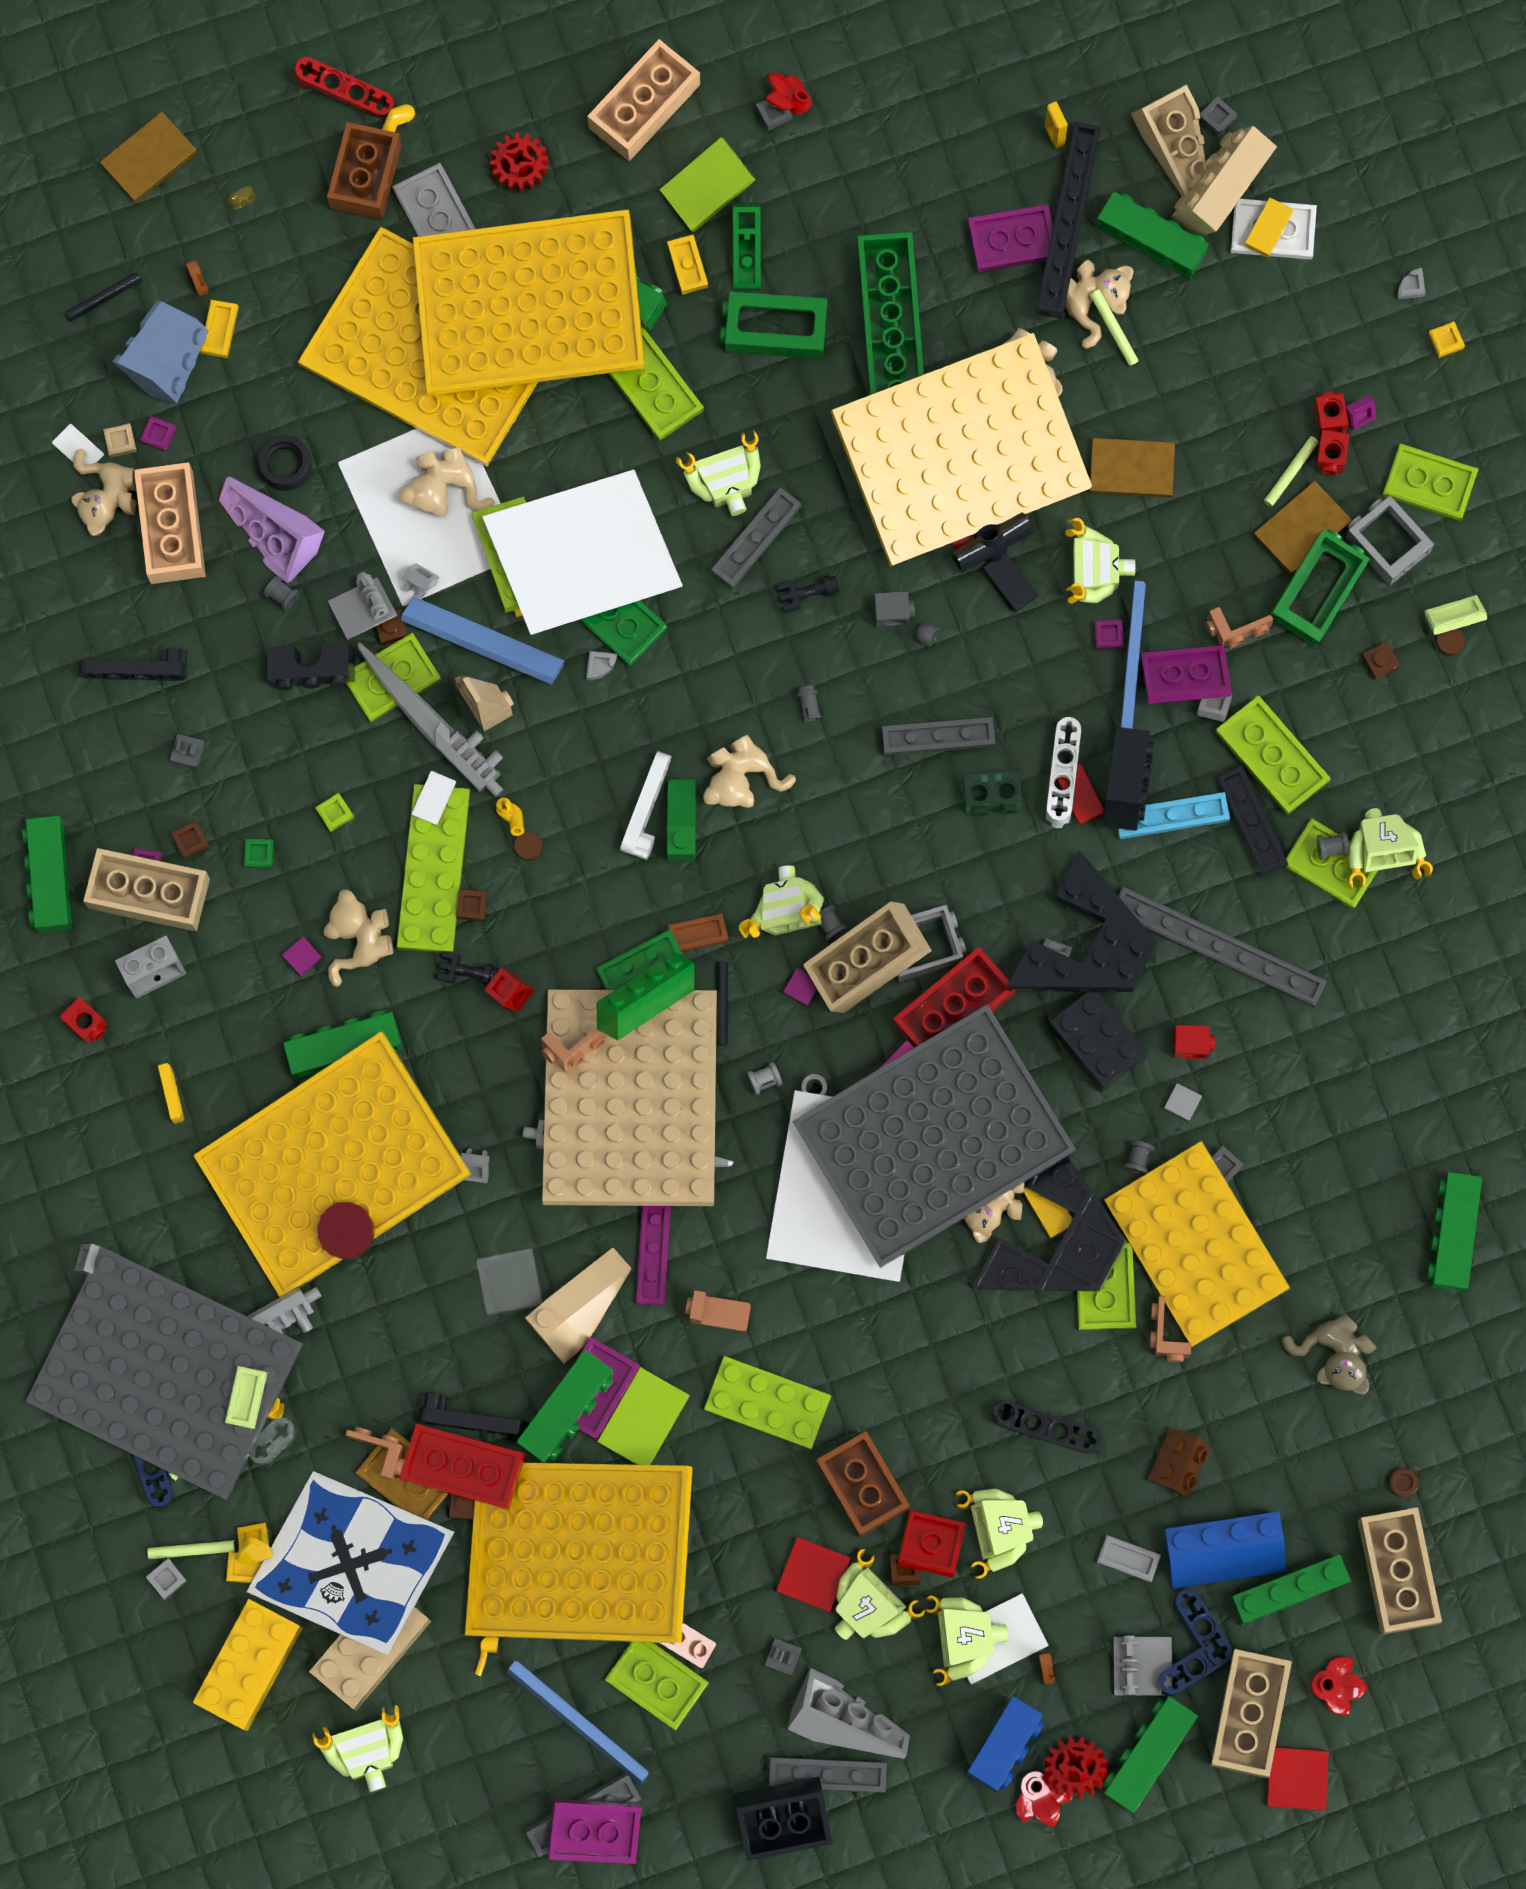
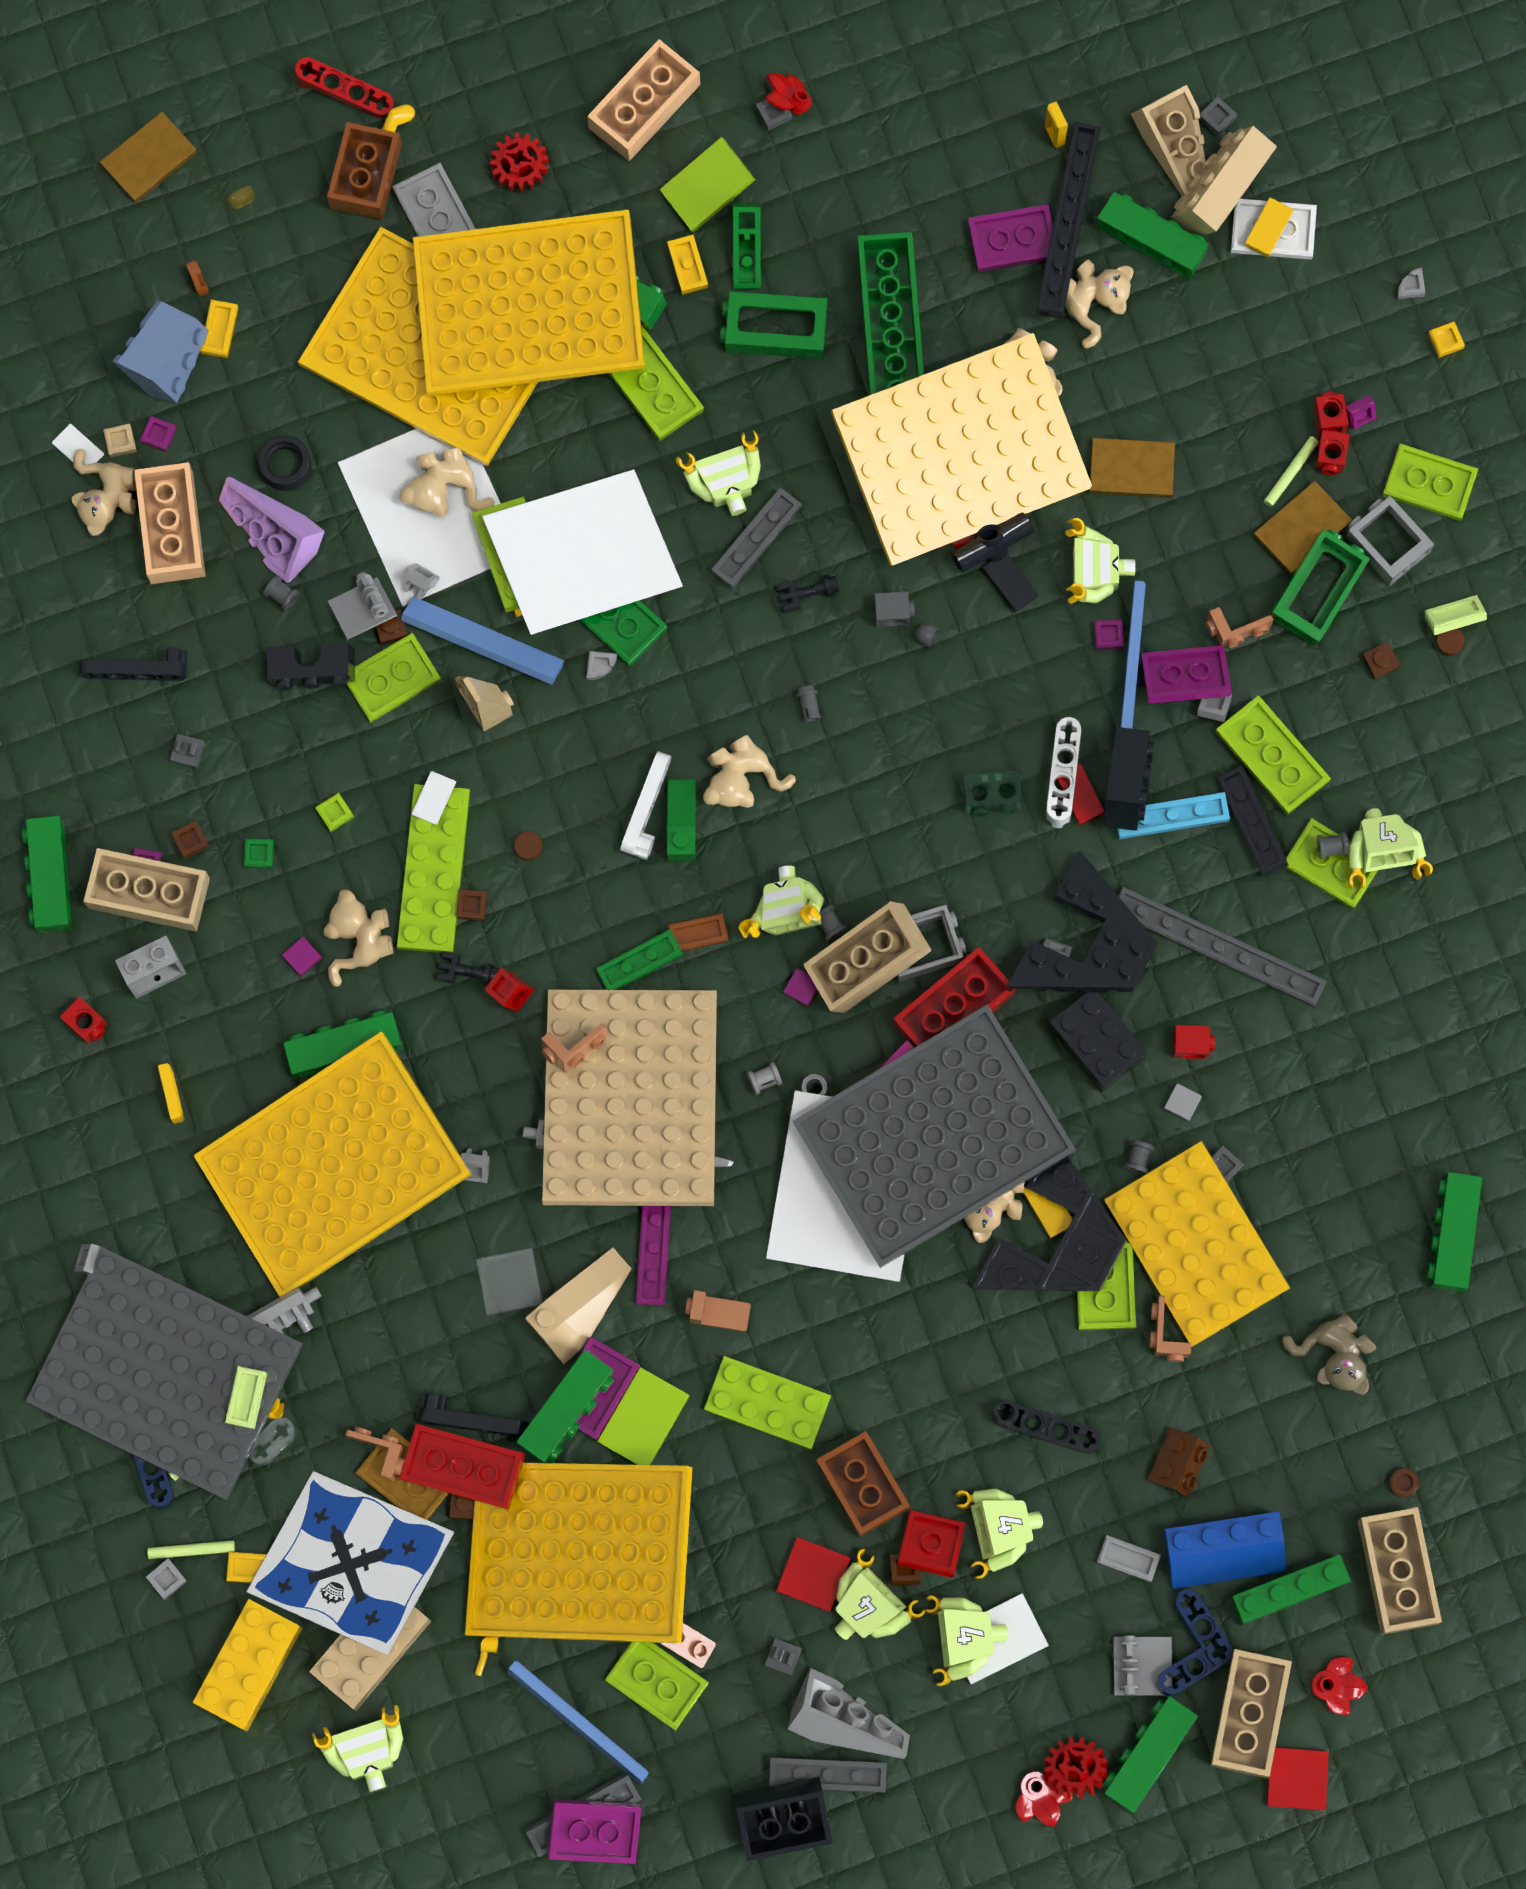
black bar [66,272,142,321] -> none
yellow tile [237,1523,273,1563] -> none
dark red tile [317,1202,375,1259] -> none
light grey piece [358,642,503,797] -> none
yellow arm [496,798,524,836] -> none
green brick [596,952,695,1041] -> none
black bar [716,961,728,1046] -> none
dark grey plate [882,717,995,756] -> none
blue brick [966,1696,1044,1793] -> none
dark orange tile [1038,1653,1055,1685] -> none
yellowish green bar [1090,289,1139,366] -> none

